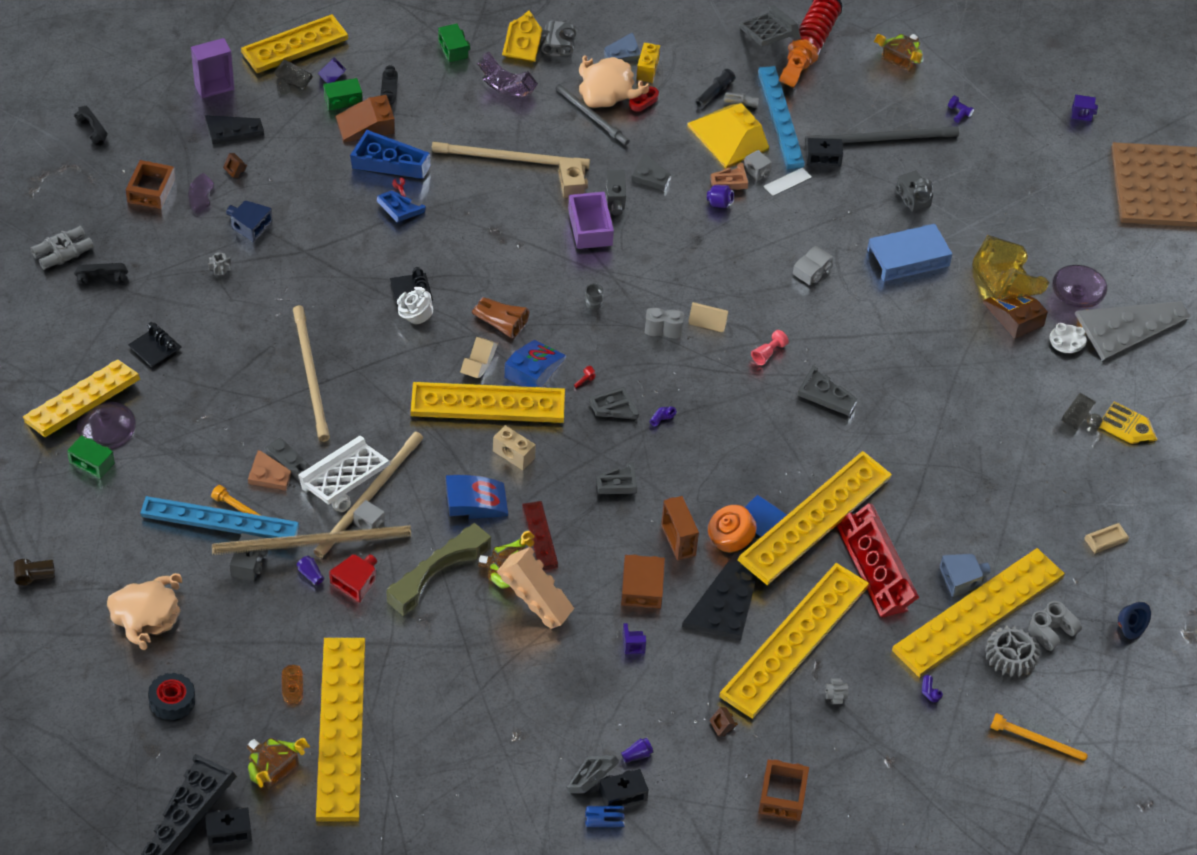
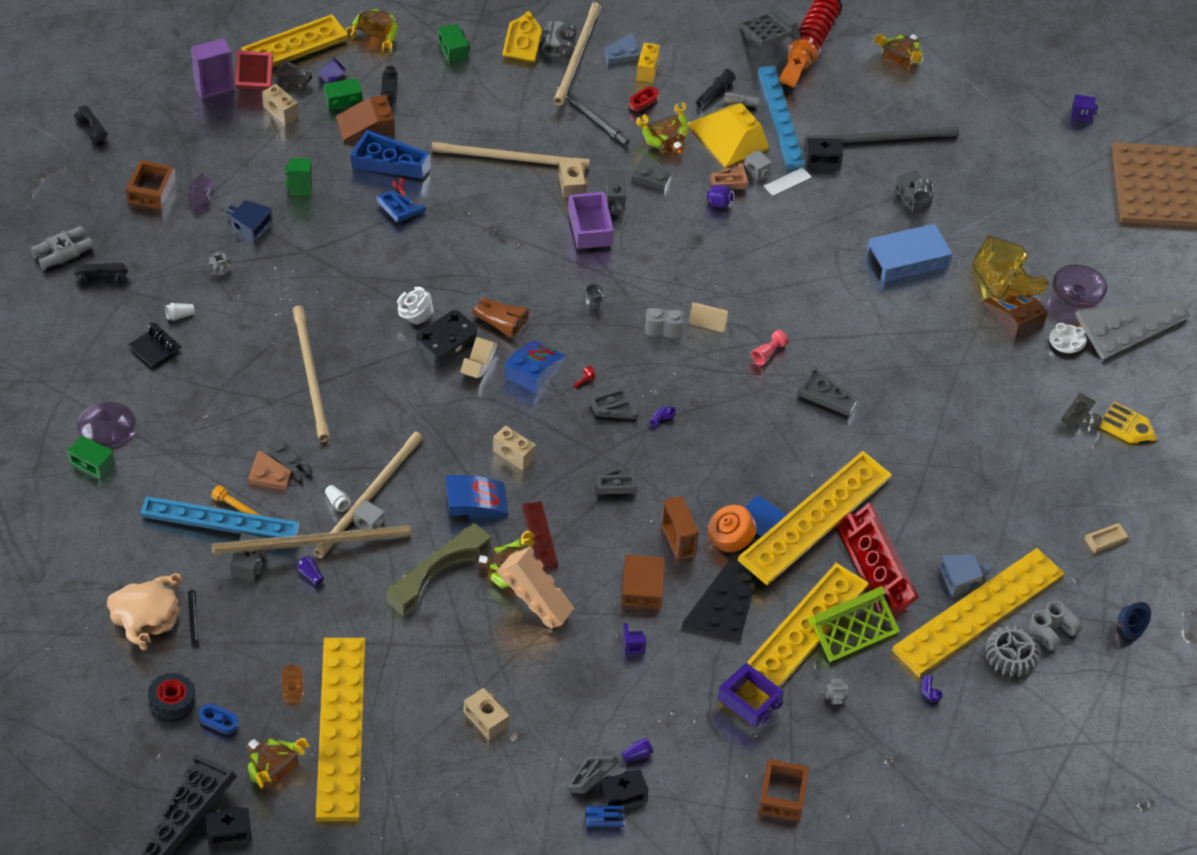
dark brown piece [13,559,55,586] -> none
yellow plate [23,360,140,437] -> none
black wing [205,115,264,144] -> none
reddish brown tile [223,153,247,178] -> none
white fence [298,436,390,505] -> none
red torso [329,554,377,603] -> none
black hinge [390,267,433,306] -> none
yellow plate [411,382,565,423] -> none
clear purple arch [477,52,538,97] -> none
light nougat piece [579,55,649,108] -> none
reddish brown tile [709,707,738,737] -> none
light grey brick [793,246,833,285] -> none
dark purple piece [948,95,974,123] -> none
light orange piece [990,713,1088,761] -> none
none -> white cone [165,303,194,321]
none -> black bar [188,590,199,645]
none -> blue plate [199,704,239,734]
none -> piece [235,50,273,90]
none -> tan brick [262,84,299,125]
none -> green brick [285,158,312,197]
none -> clear orange torso [345,8,398,54]
none -> black axle [416,310,478,368]
none -> tan brick [464,688,510,740]
none -> tan piece [553,2,601,105]
none -> torso [636,102,688,154]
none -> dark purple window [717,663,784,728]
none -> lime fence [807,586,900,662]

